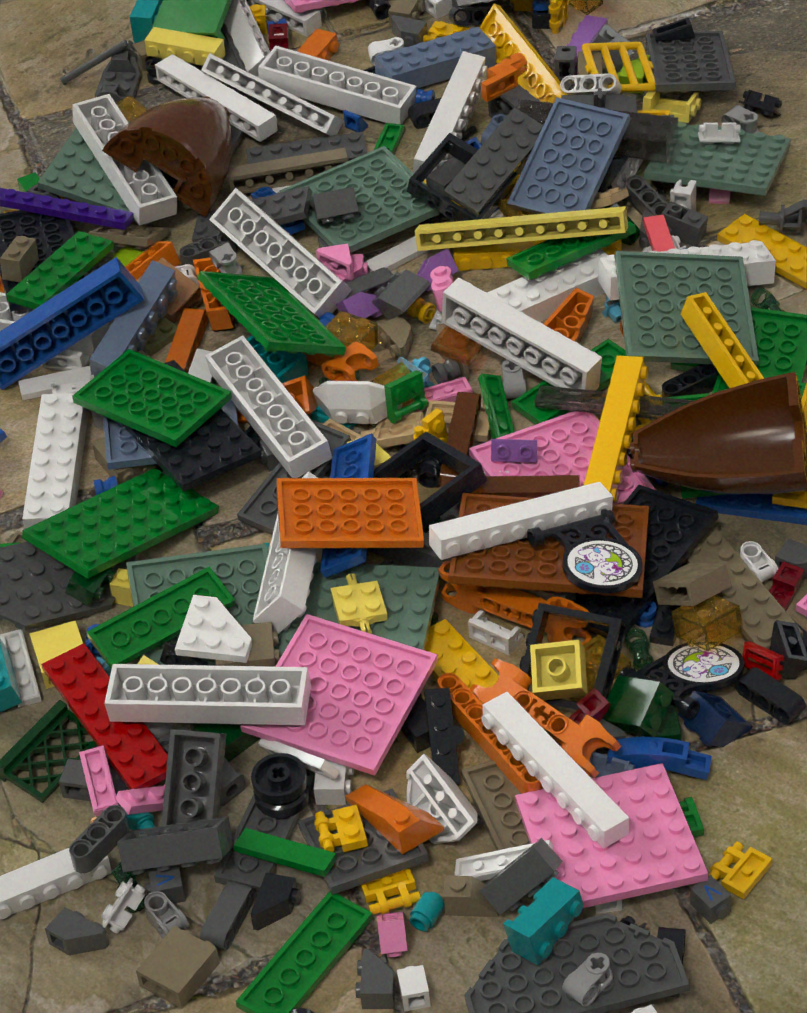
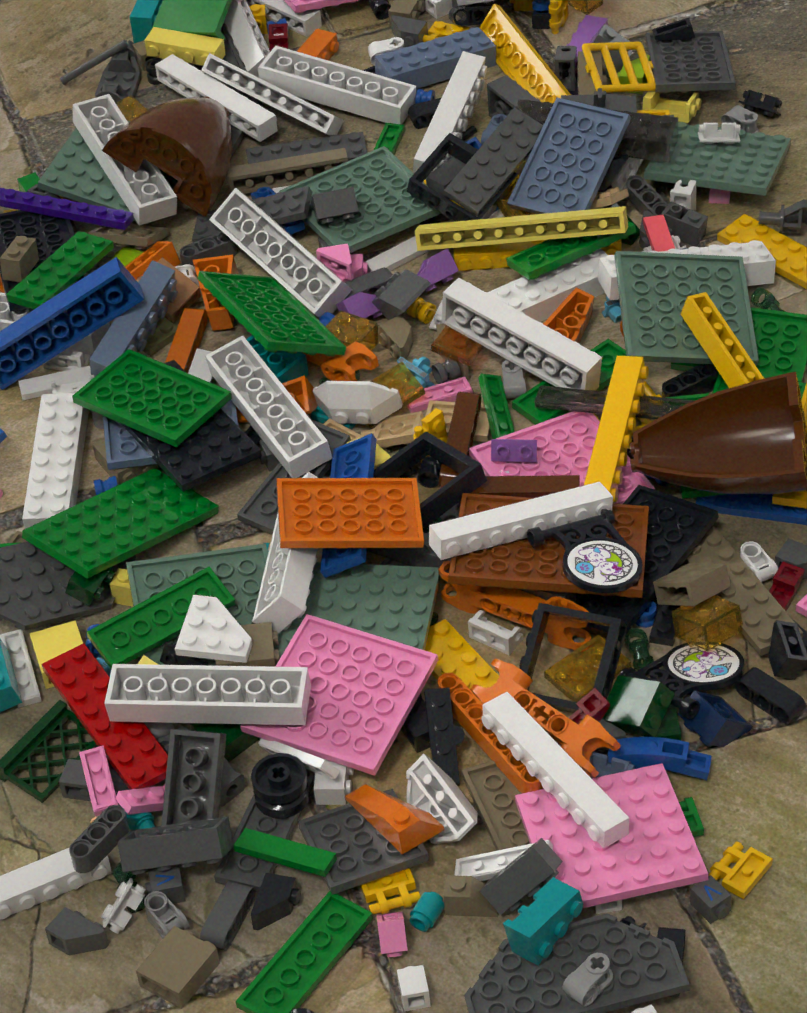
light grey piece [209,242,242,274] -> none
yellow plate [314,804,368,852] -> none
light yellow plate [330,573,387,634] -> none
blue slope [343,110,368,132] -> none
dark grey slope [356,949,396,1009] -> none
green plate [384,370,429,424] -> none
bright pink brick [430,266,454,312] -> none
orange plate [481,52,528,102] -> none
light yellow brick [530,640,588,700] -> none
white beam [560,74,622,95] -> none
red tile [743,641,784,680] -> none

